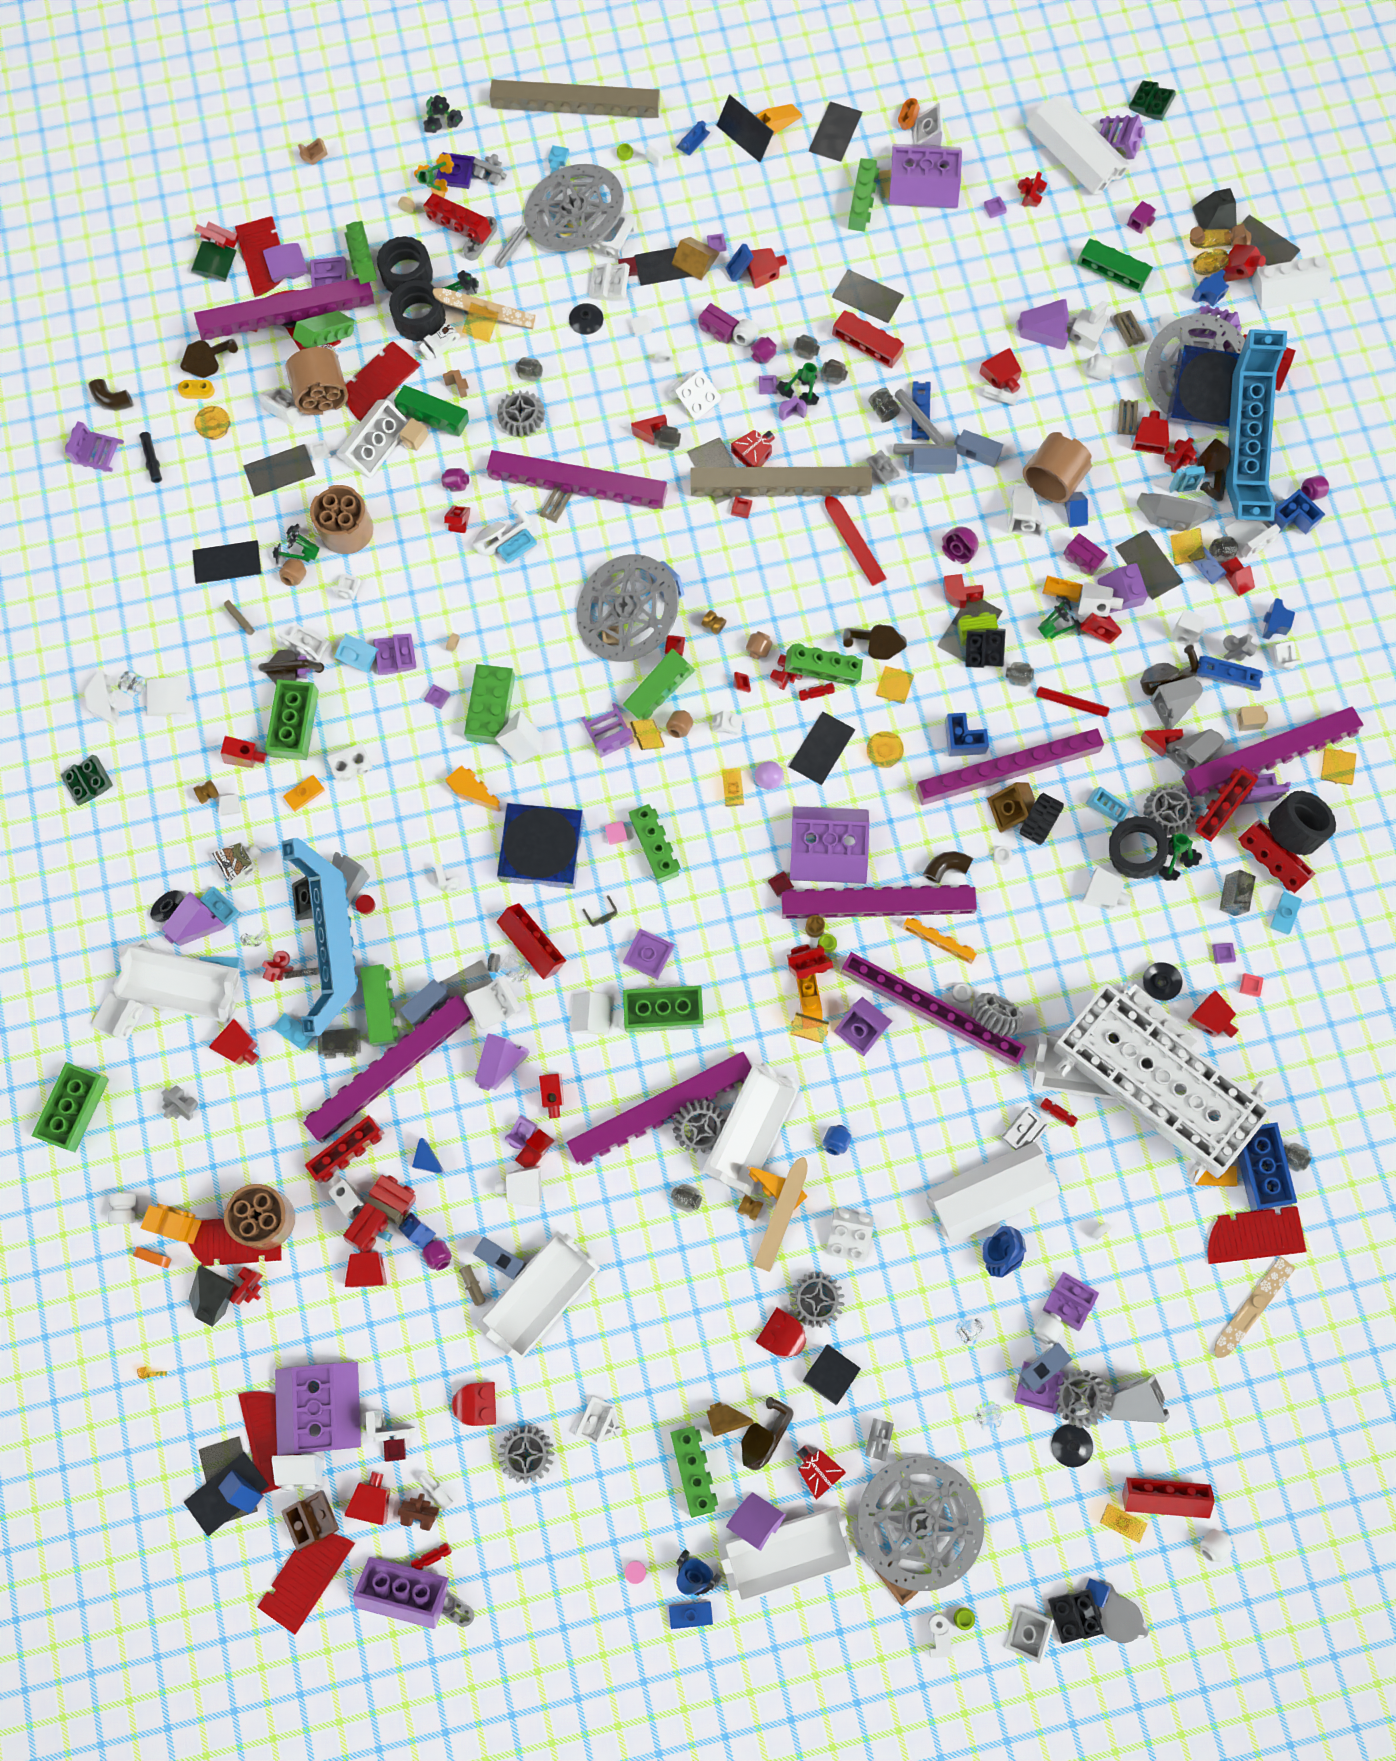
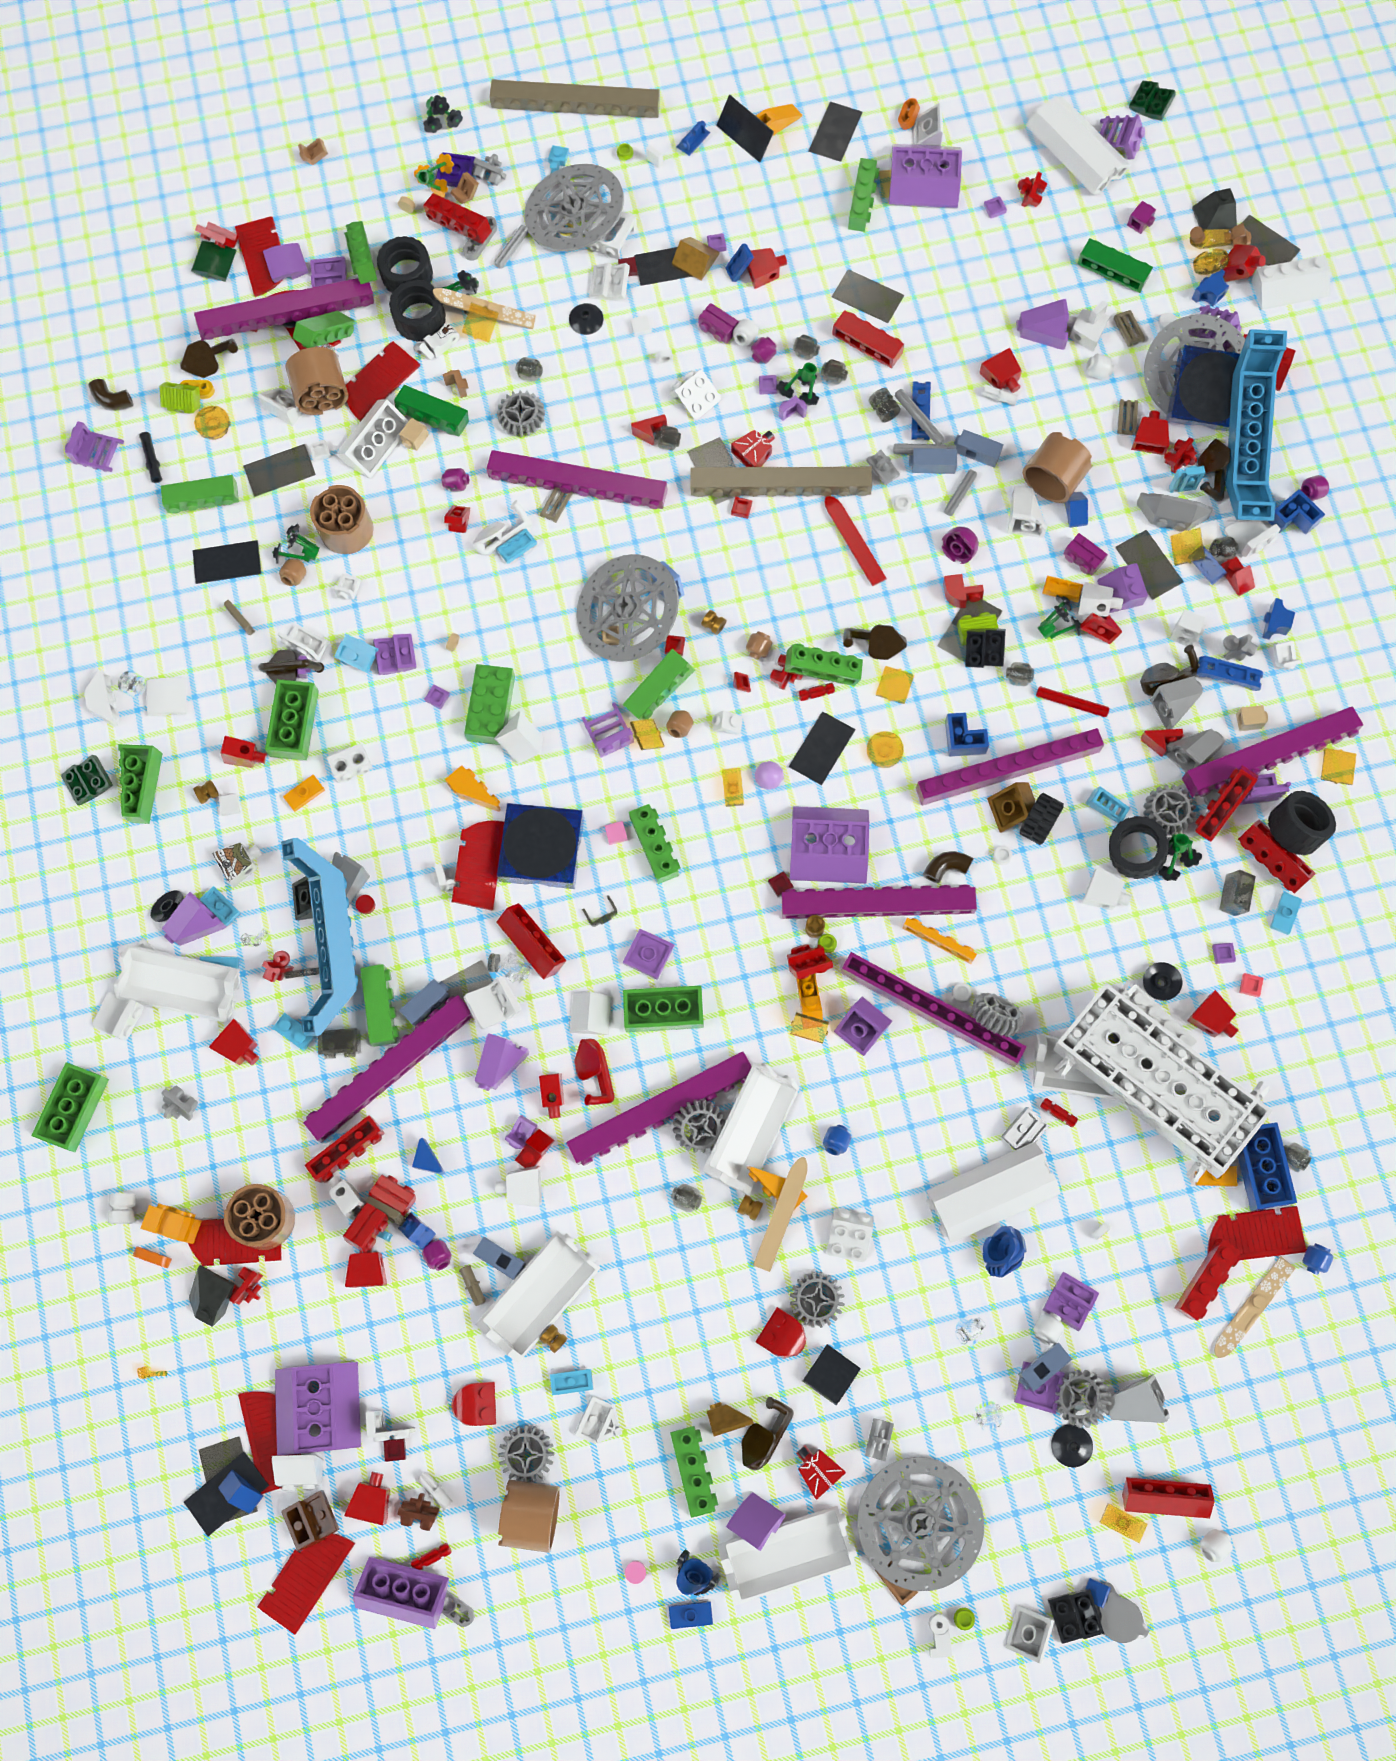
none -> bright green wedge [118,744,163,824]
none -> lime brick [159,382,201,414]
none -> bright green brick [161,474,239,514]
none -> medium nougat bracket [450,172,479,204]
none -> red piece [451,820,505,911]
none -> medium nougat brick [498,1479,560,1553]
none -> pearl gold wheel [539,1324,568,1354]
none -> medium azure plate [550,1369,594,1396]
none -> red piece [574,1038,615,1106]
none -> light grey axle [944,469,977,516]
none -> red brick [1174,1239,1241,1321]
none -> blue head [1302,1243,1334,1275]

